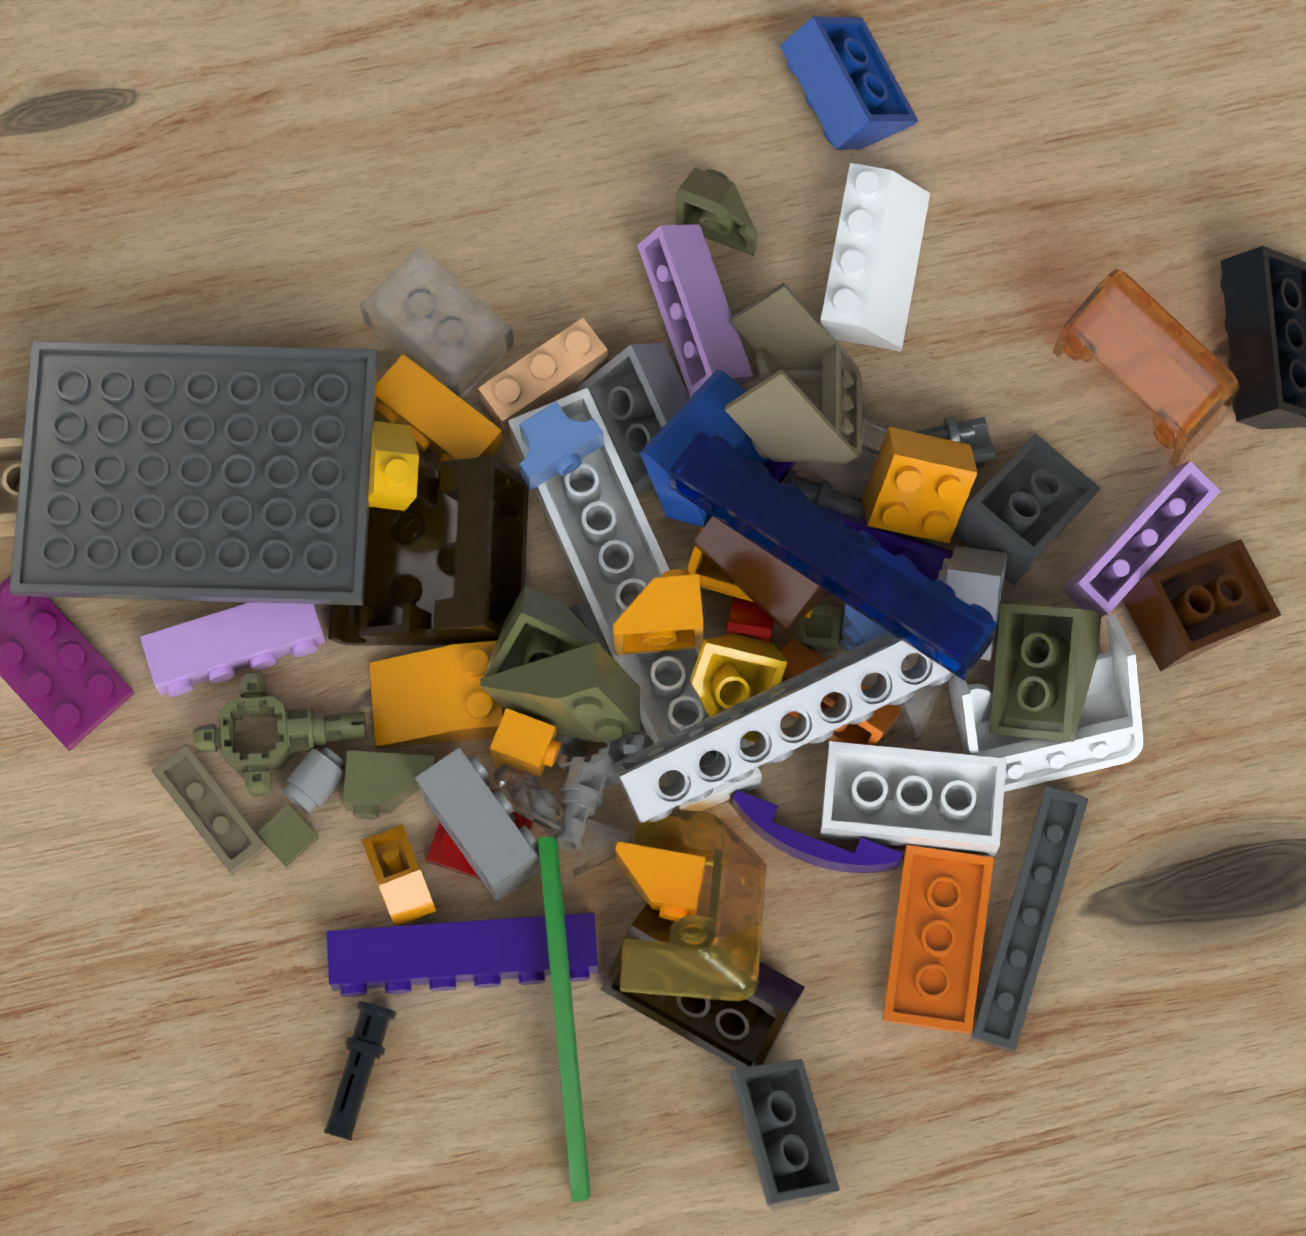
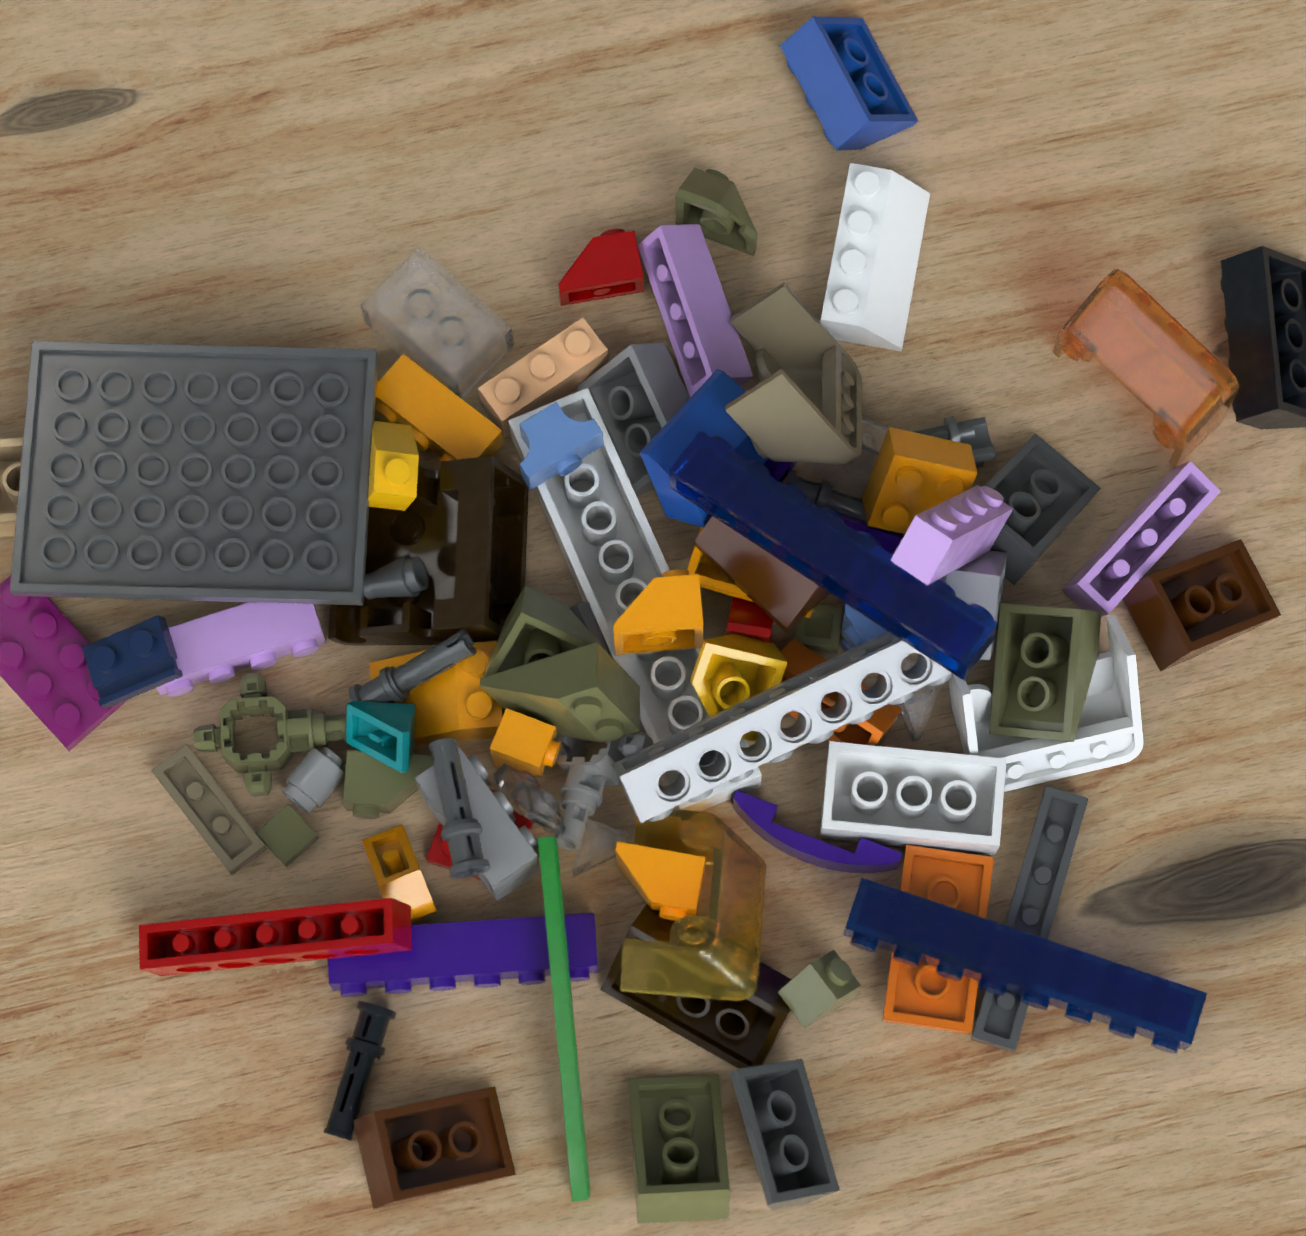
none -> dark blue plate [82,615,183,708]
none -> red brick [139,897,412,976]
none -> teal slope [346,701,416,773]
none -> dark grey pin [349,629,477,704]
none -> reddish brown slope [353,1086,516,1209]
none -> dark grey cone [364,554,429,600]
none -> dark grey pin [428,738,490,878]
none -> red slope [558,229,644,306]
none -> olive slope [629,1074,730,1224]
none -> olive slope [778,950,861,1028]
none -> clear blue brick [843,878,1207,1054]
none -> lavender brick [890,485,1013,585]

